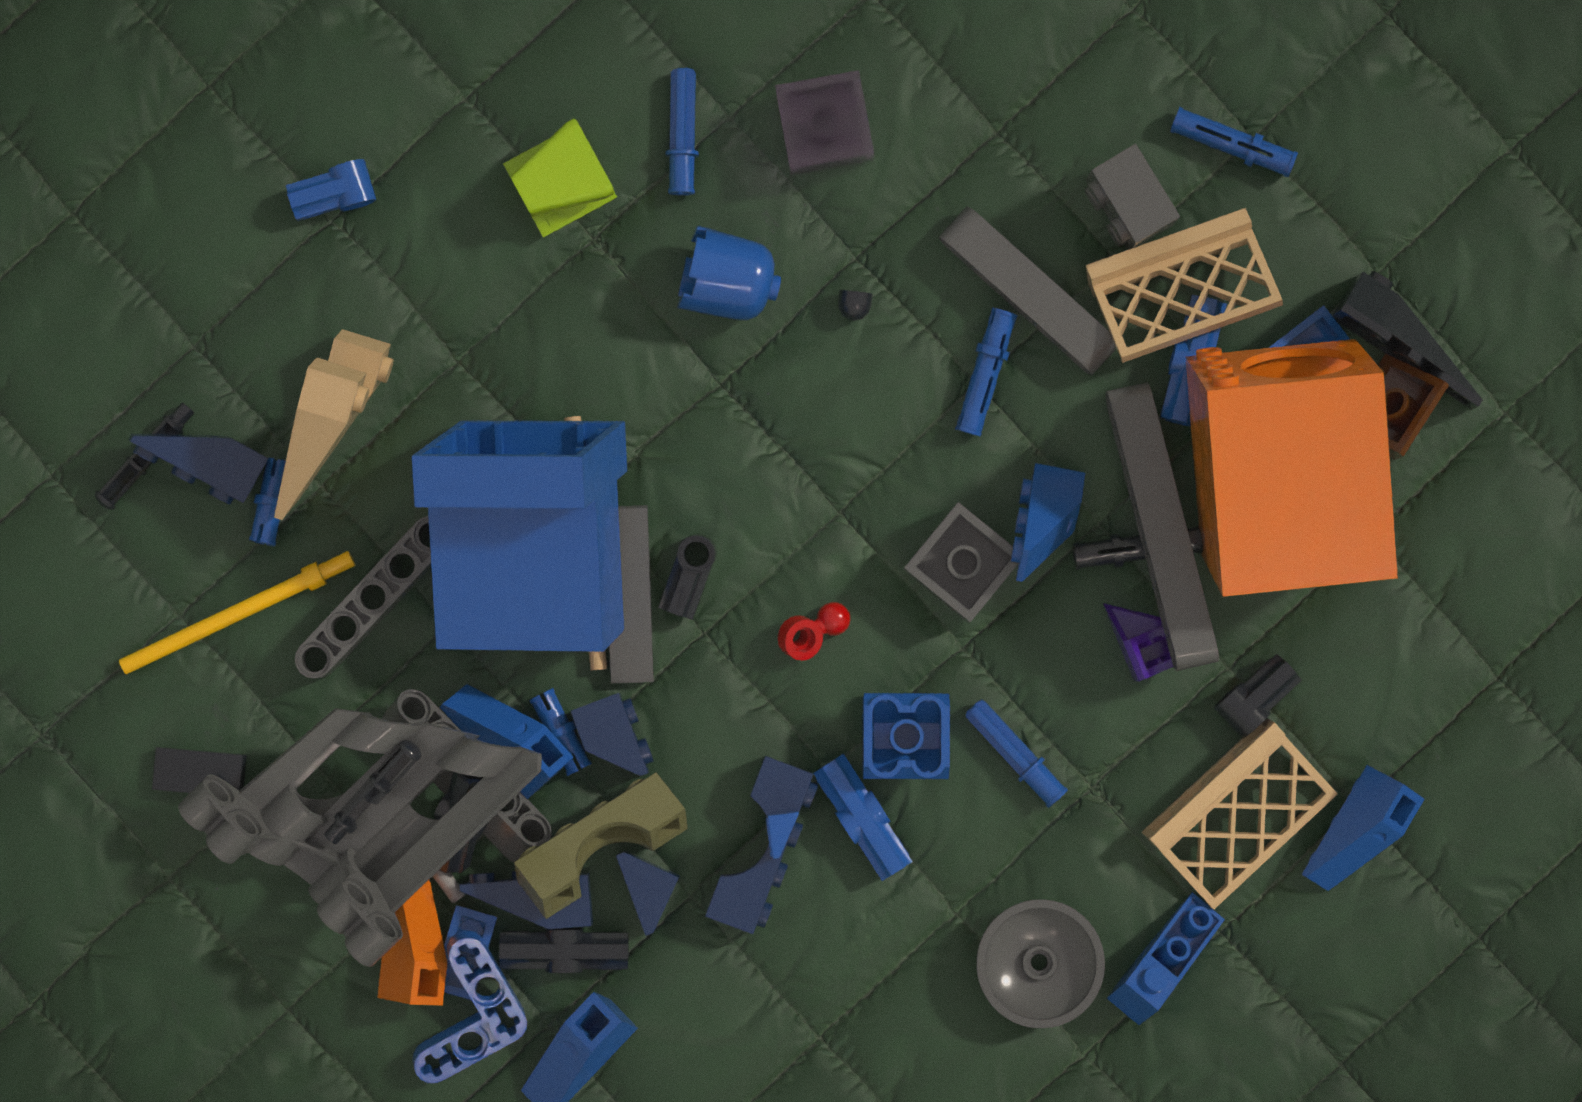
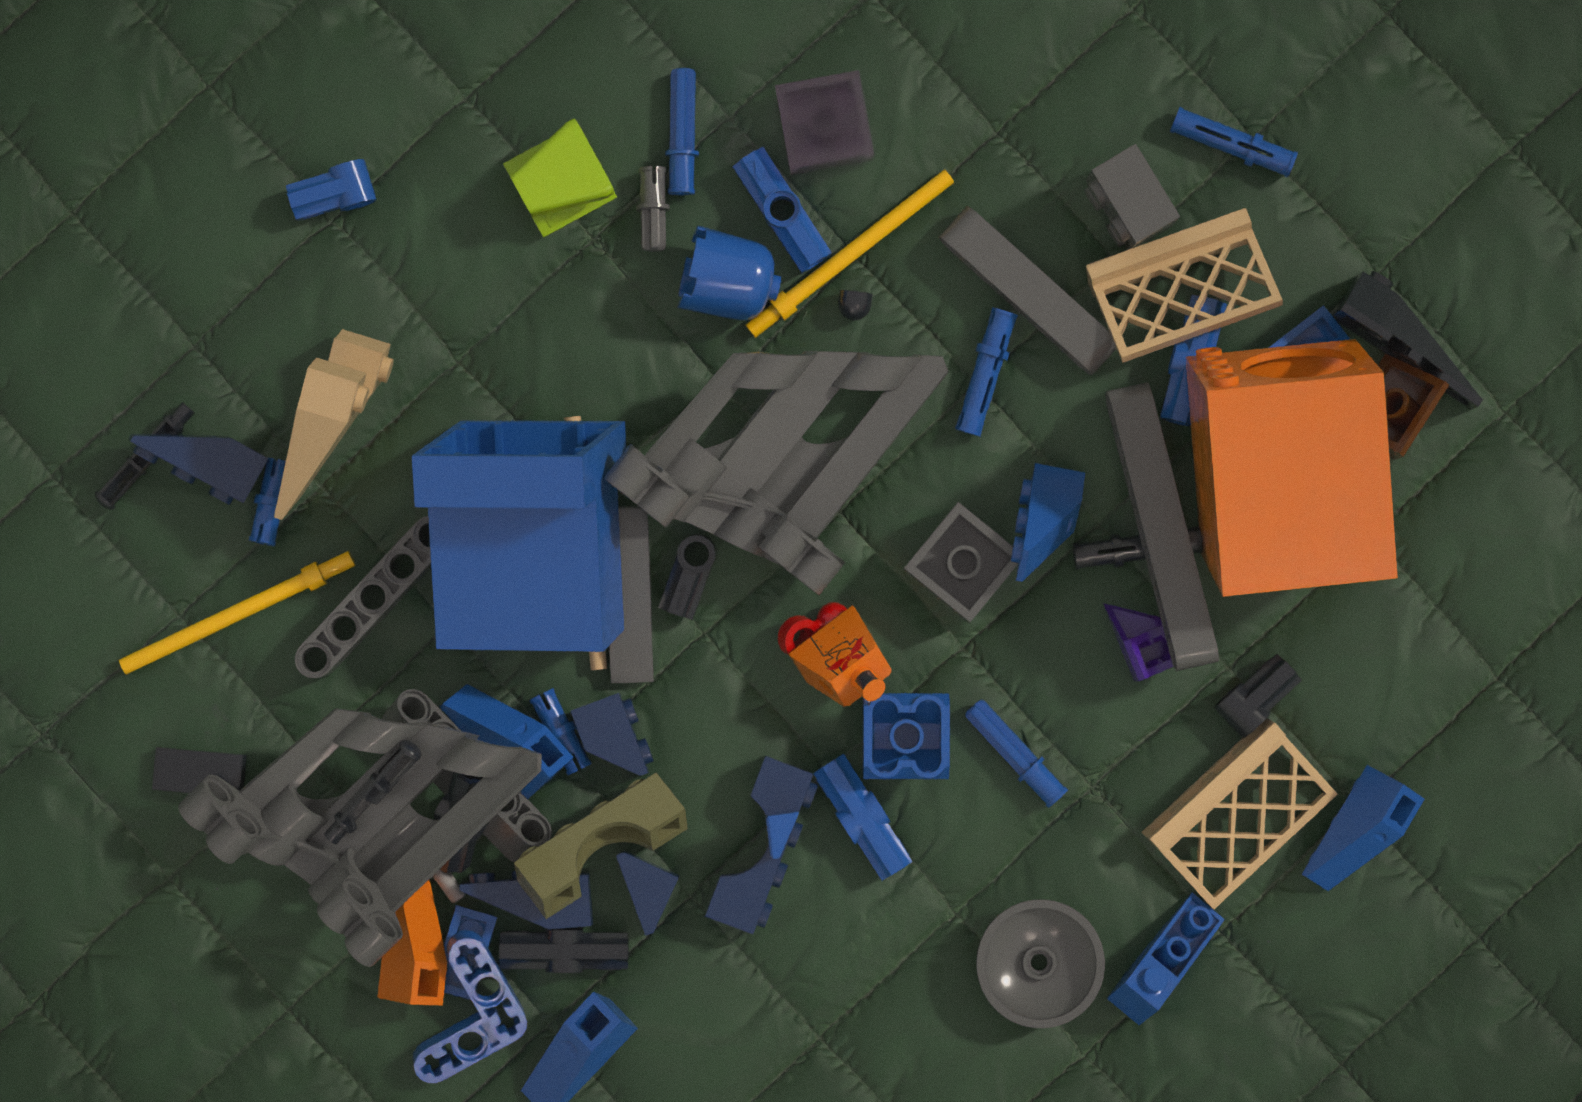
none -> dark grey panel [604,351,949,595]
none -> dark grey axle [636,166,670,252]
none -> blue piece [732,147,832,274]
none -> yellow bar [745,169,954,338]
none -> orange torso [789,605,892,707]

